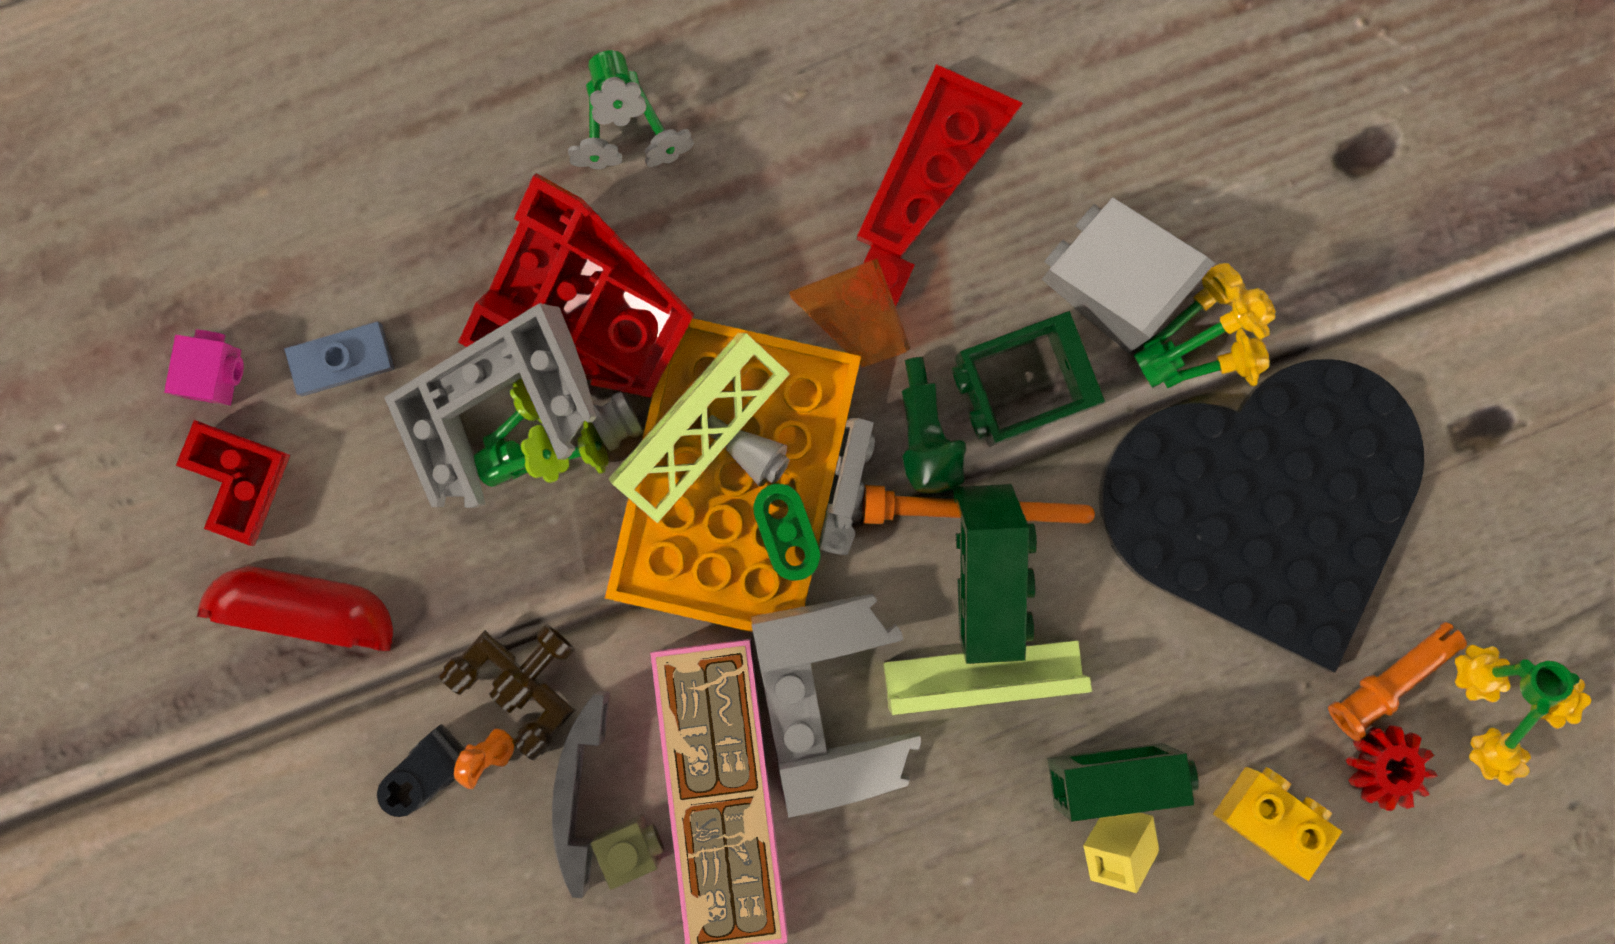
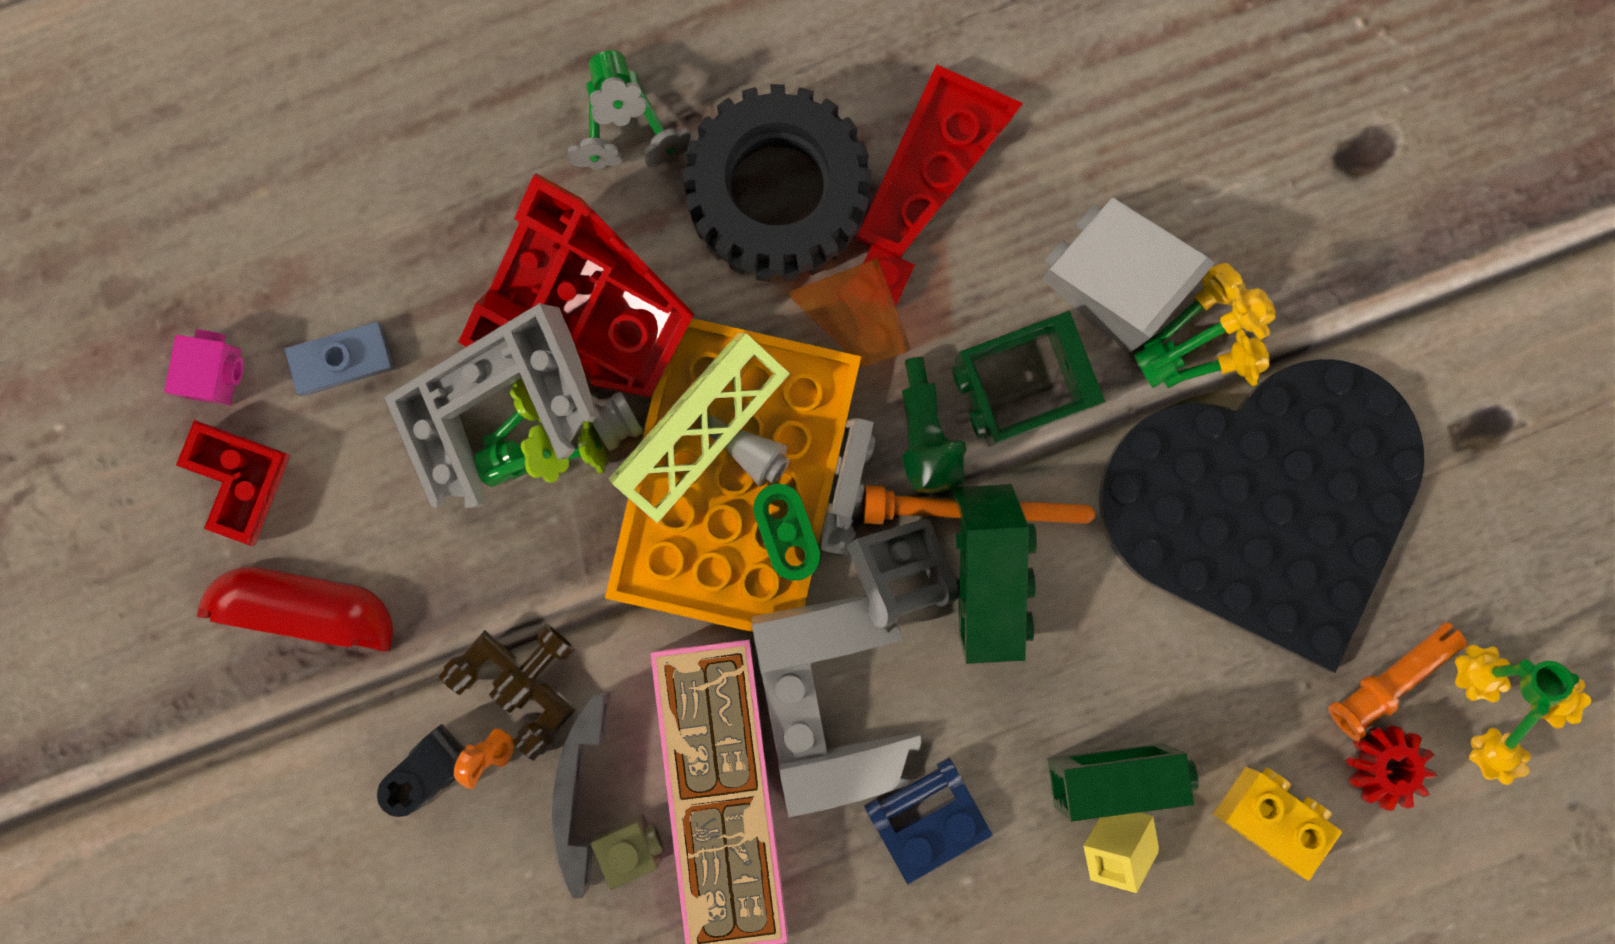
yellowish green fence [883,640,1092,715] -> none
none -> black tyre [683,84,871,282]
none -> dark grey plate [846,517,959,628]
none -> dark blue plate [864,757,993,885]

